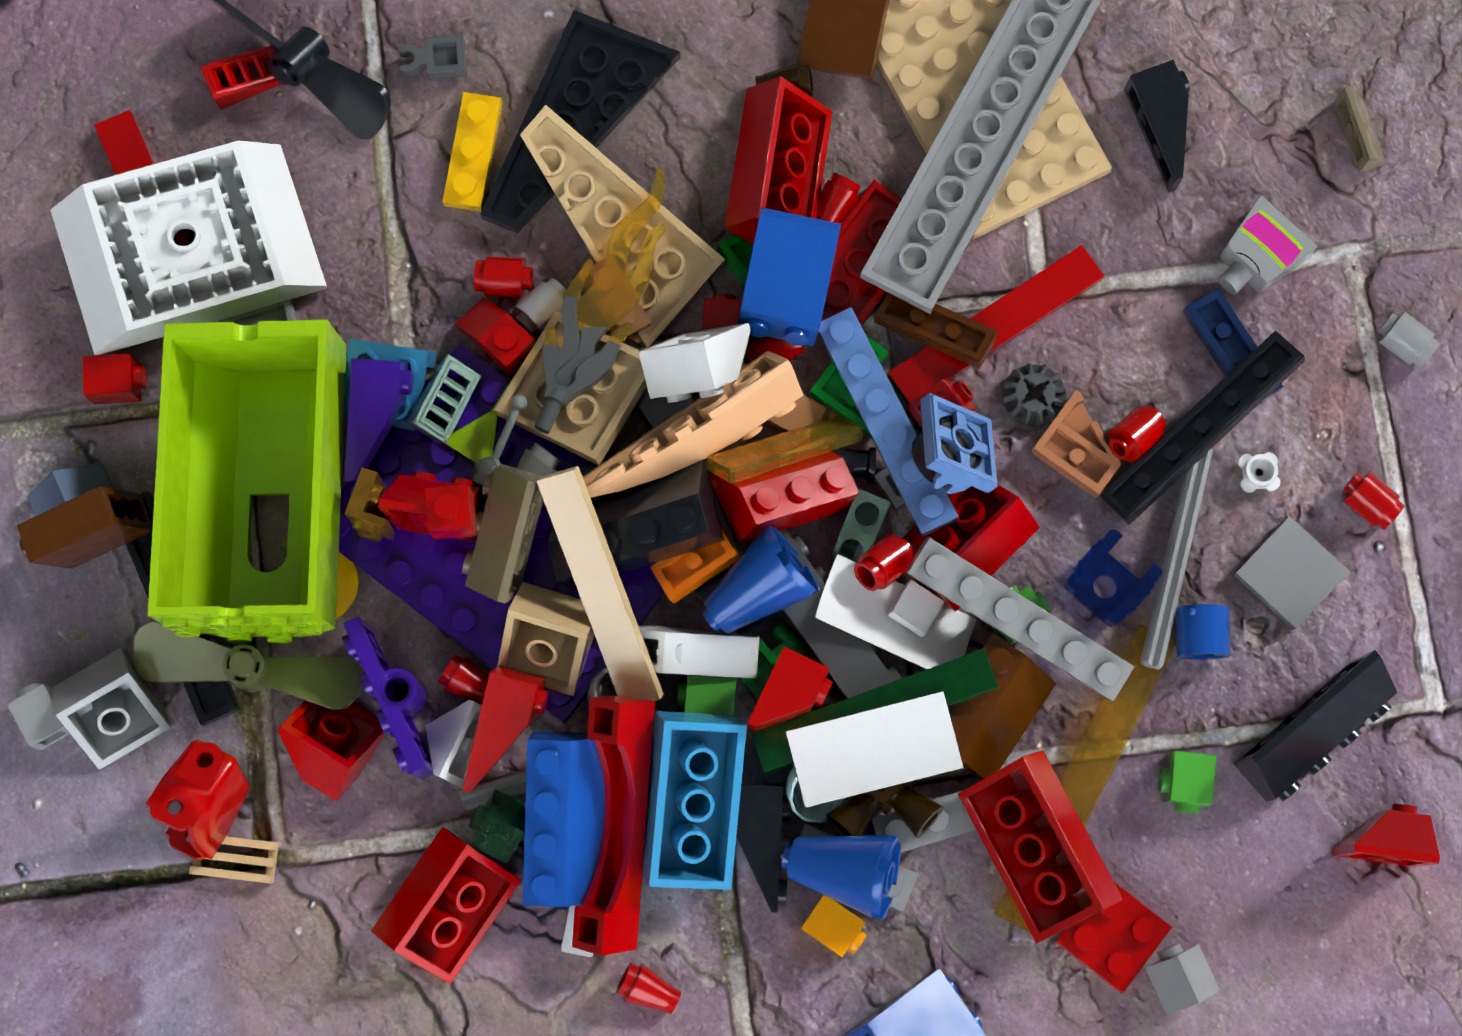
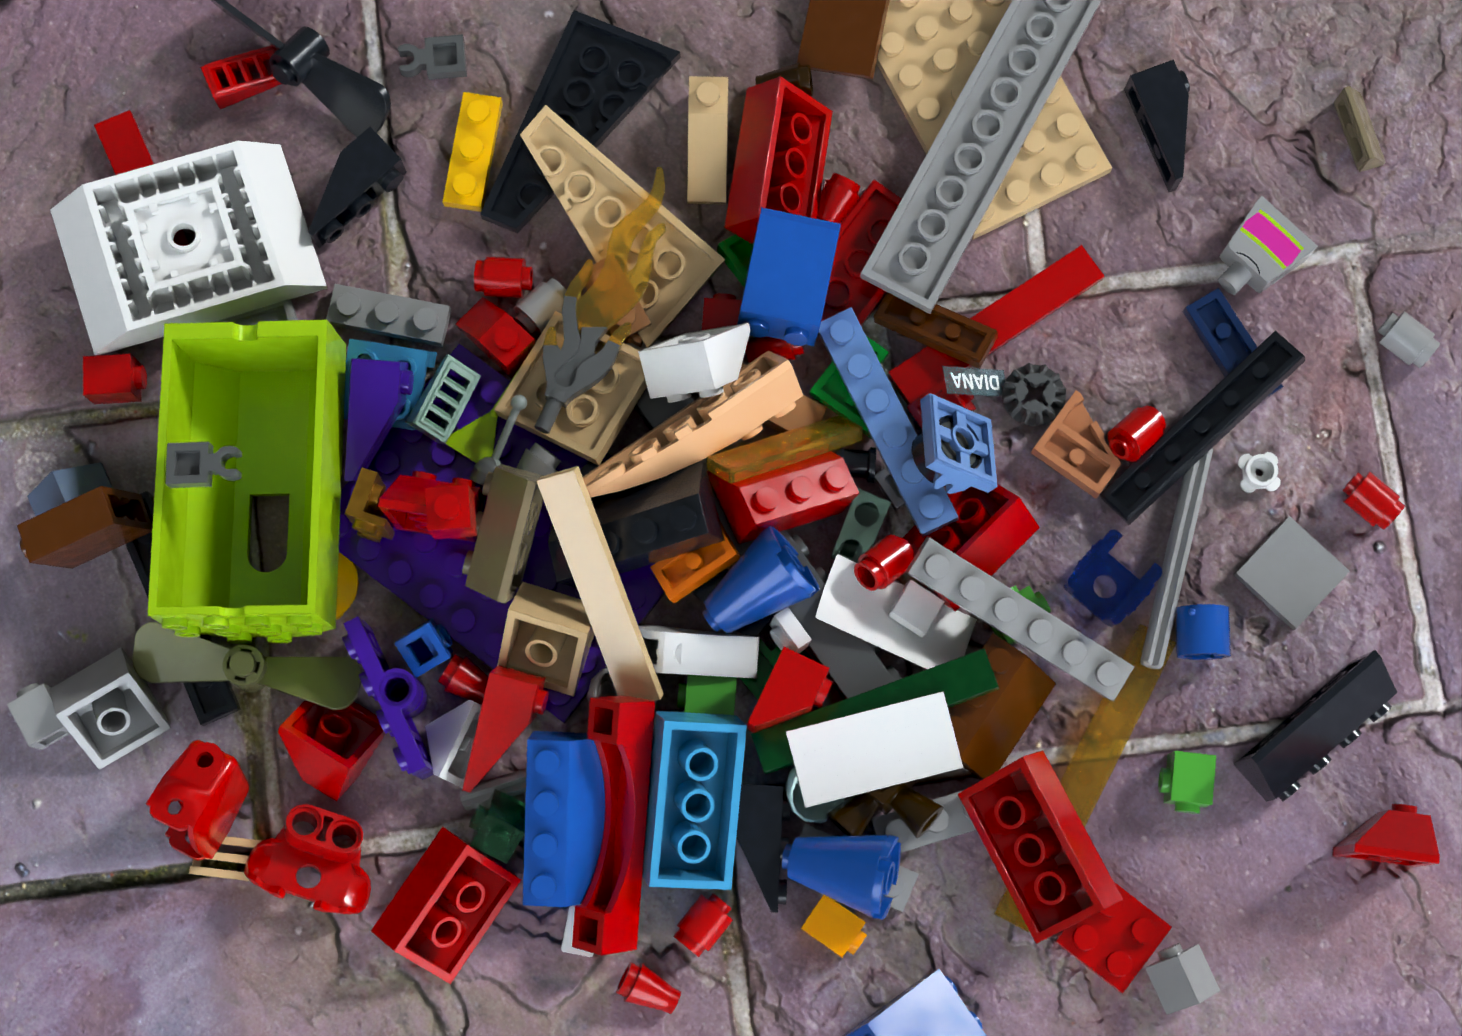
none -> dark grey plate [165,442,242,488]
none -> red piece [244,804,371,914]
none -> black slope [308,127,407,248]
none -> light grey plate [326,284,452,347]
none -> blue brick [394,618,454,678]
none -> red brick [673,893,733,957]
none -> tan slope [687,76,729,205]
none -> white plate [769,607,812,653]
none -> clear light blue sticker [943,366,1005,396]

